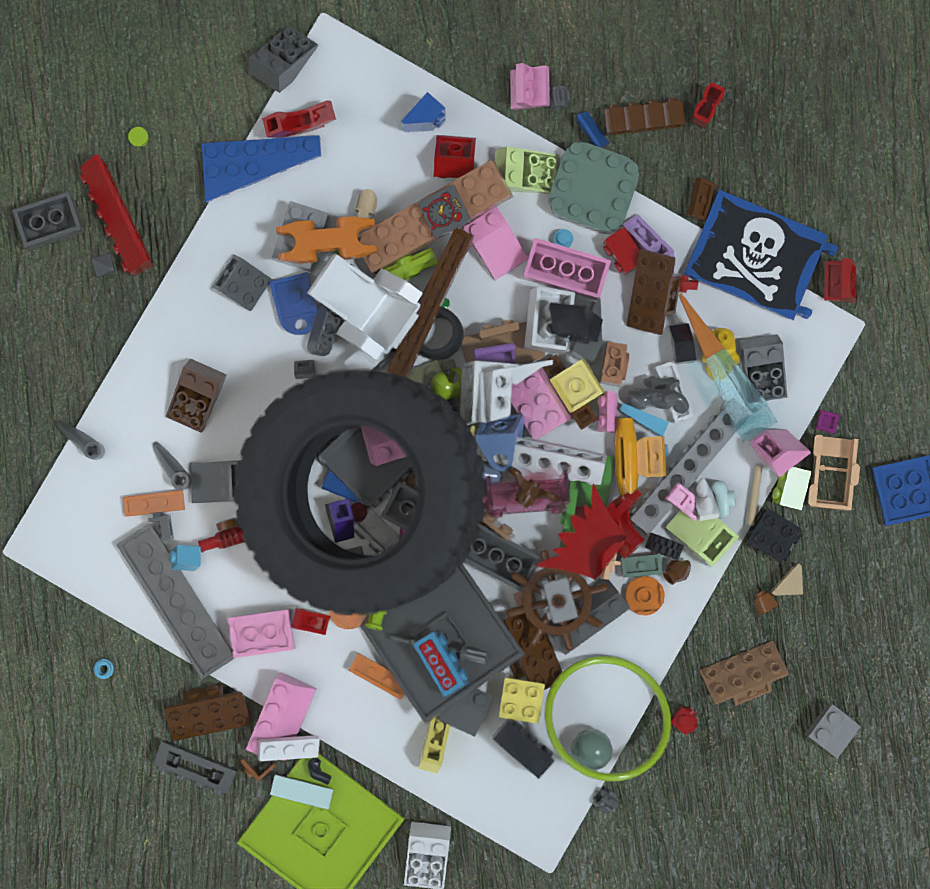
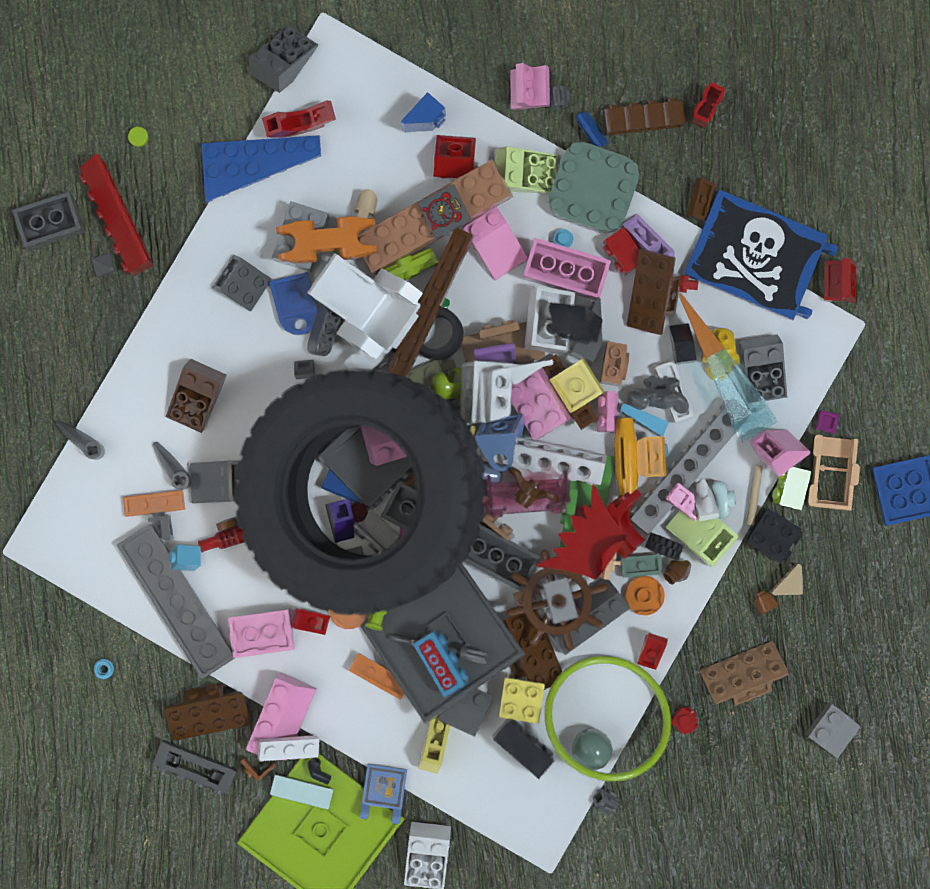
none -> medium blue flag [360,764,407,824]
none -> red slope [637,633,668,670]

